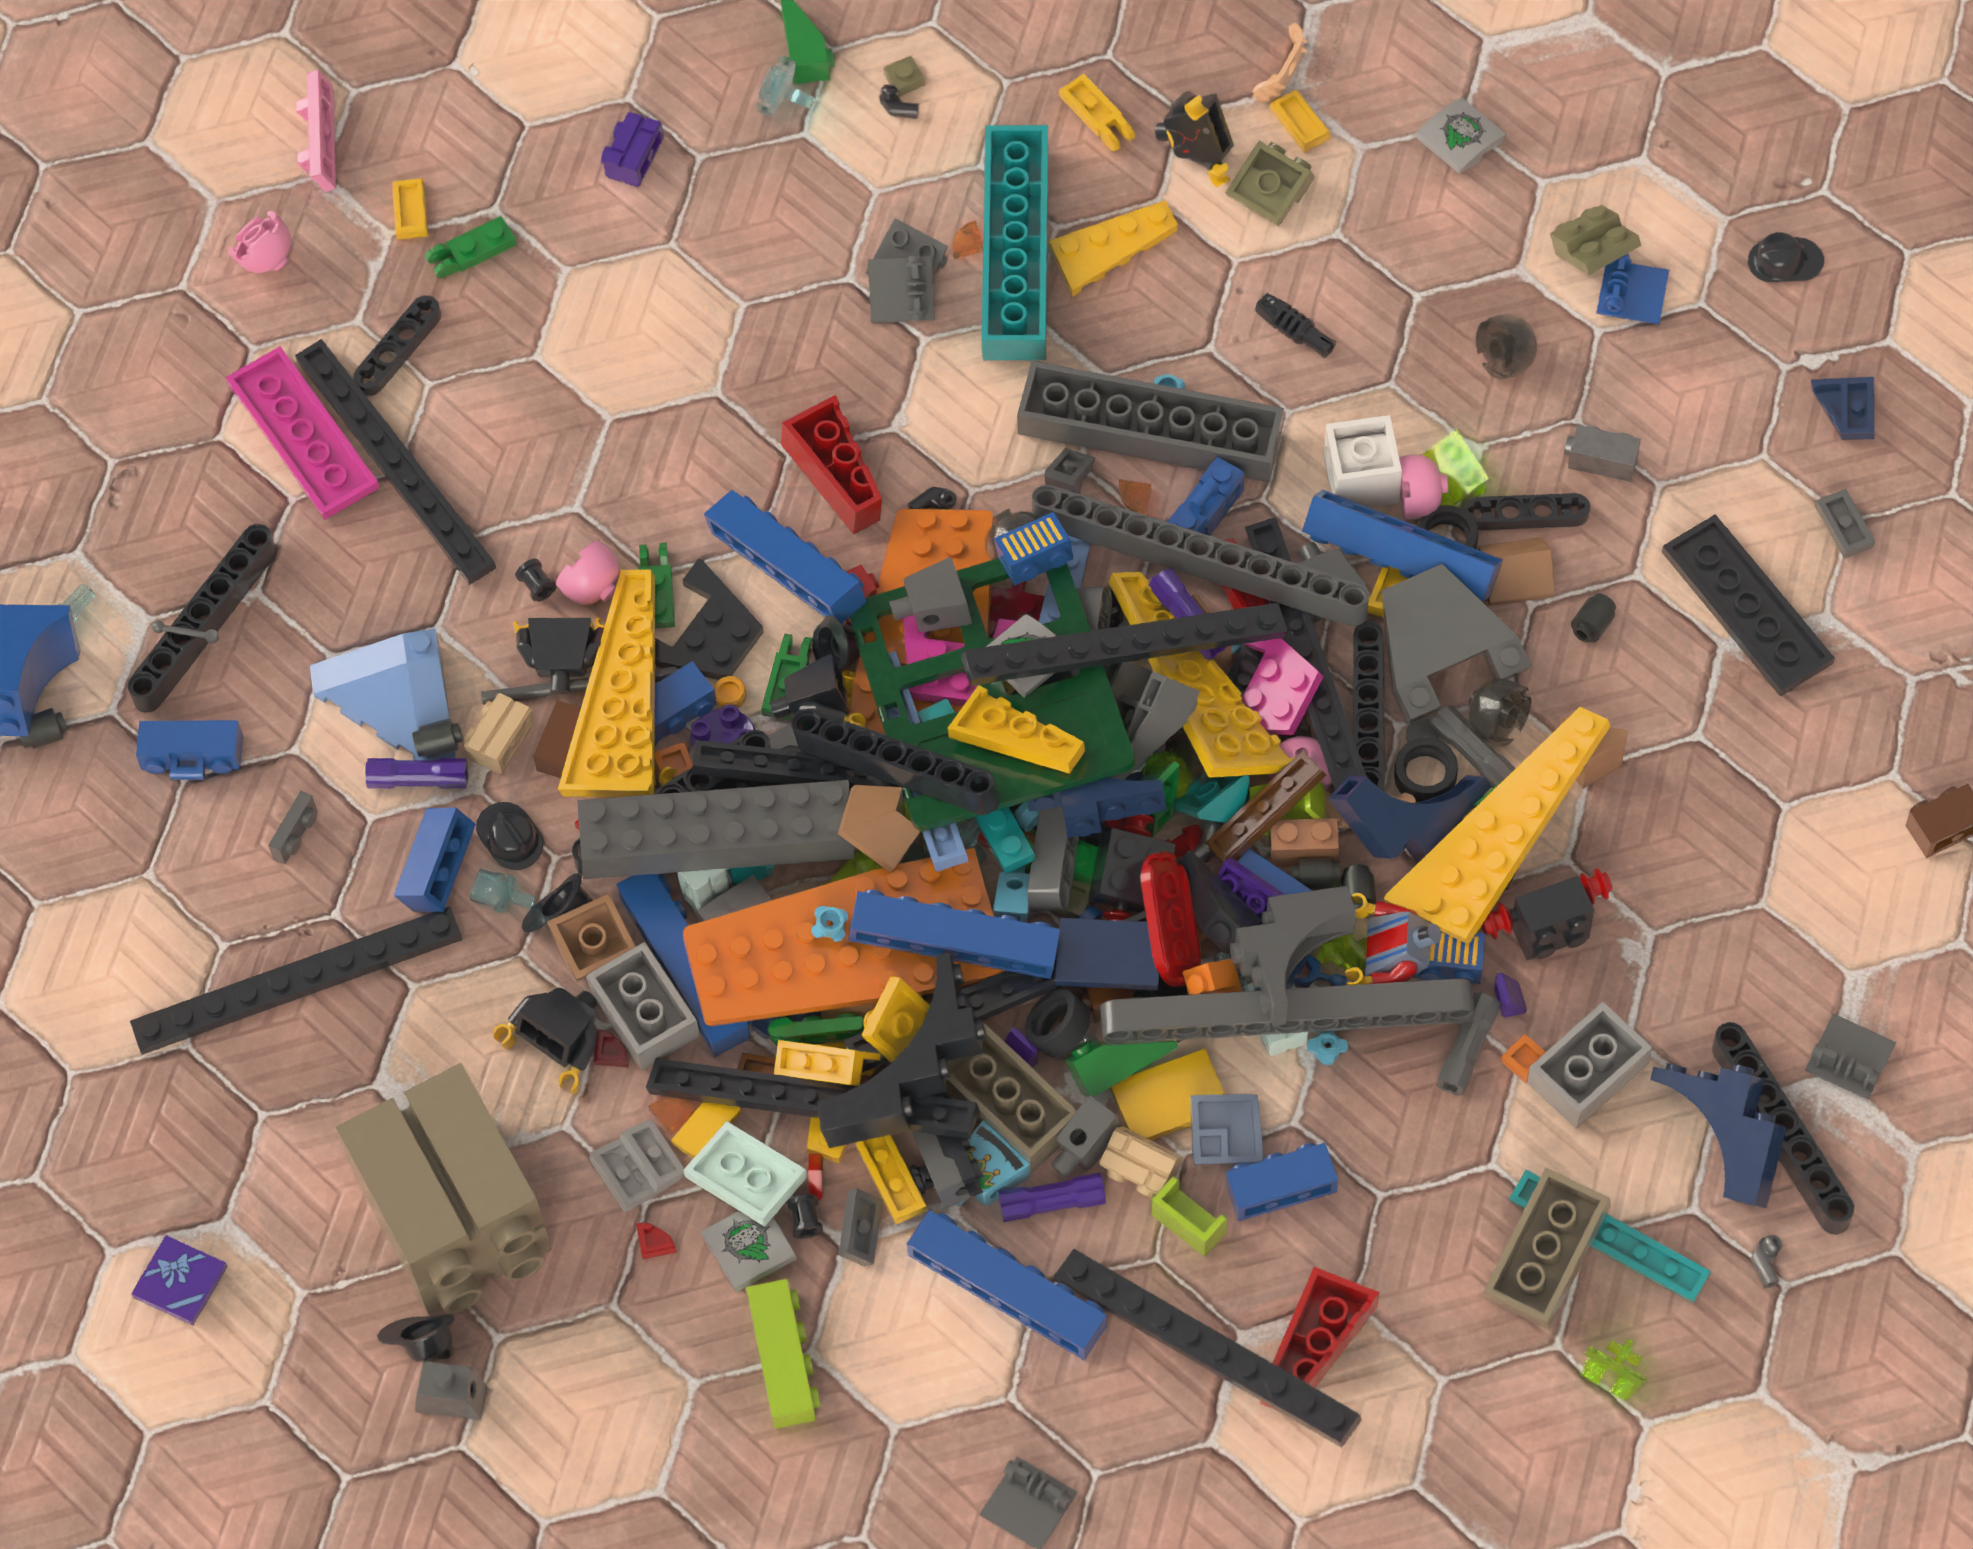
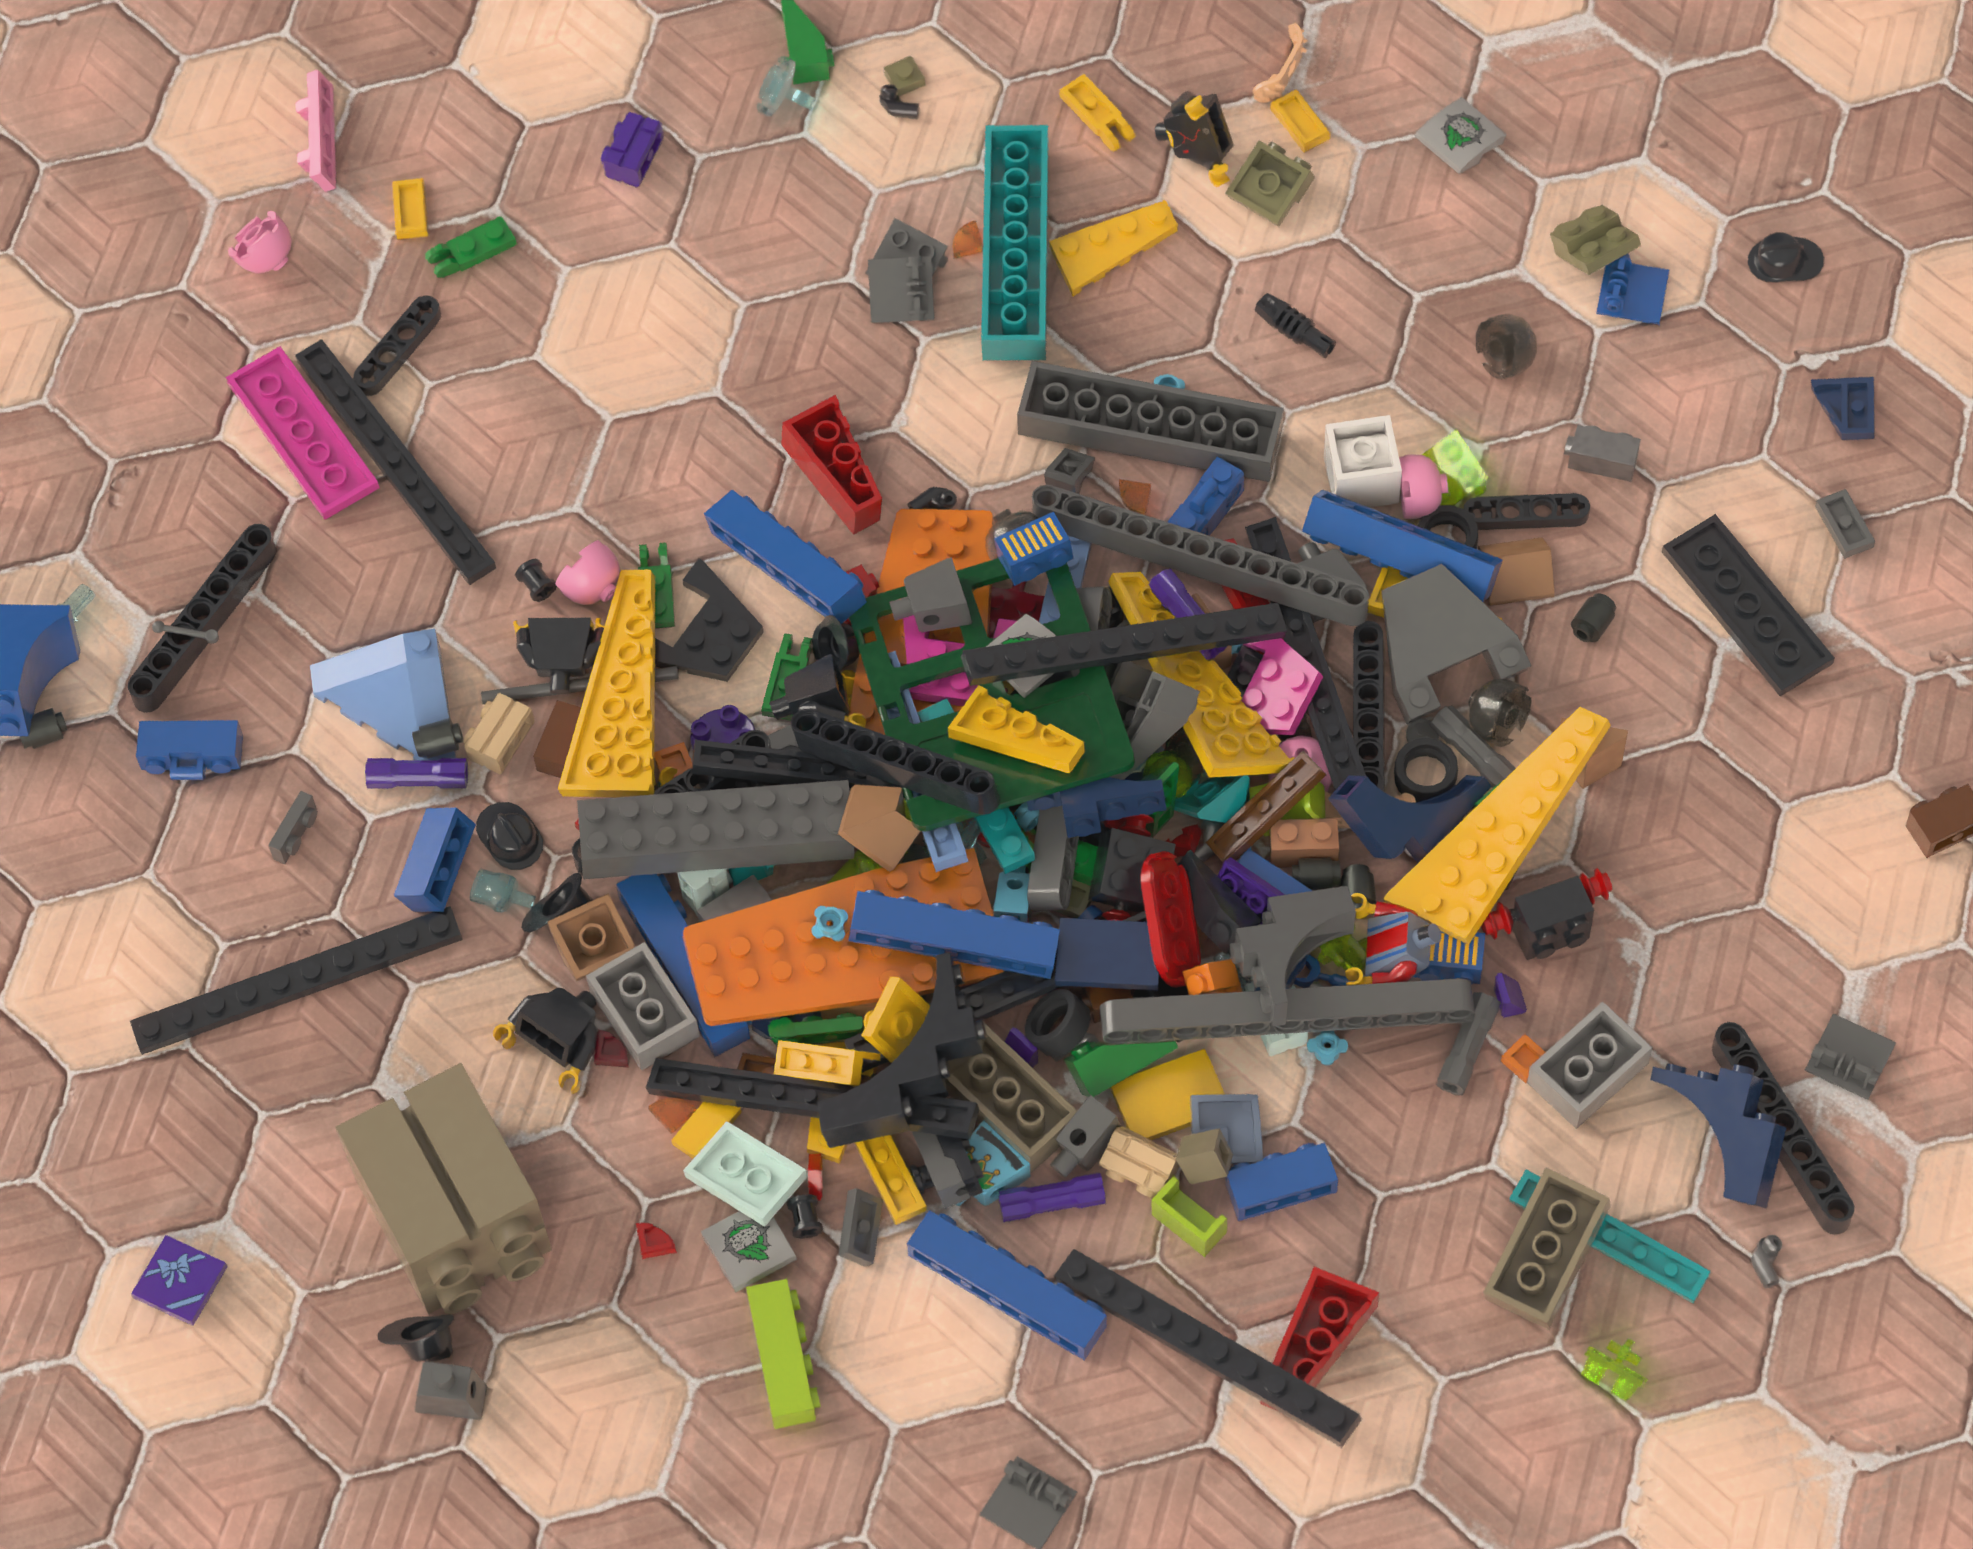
light grey slope [589,1119,685,1213] -> none
blue brick [654,661,717,747] -> none
light orange tile [713,676,747,708] -> none
none -> dark tan panel [1176,1128,1233,1184]

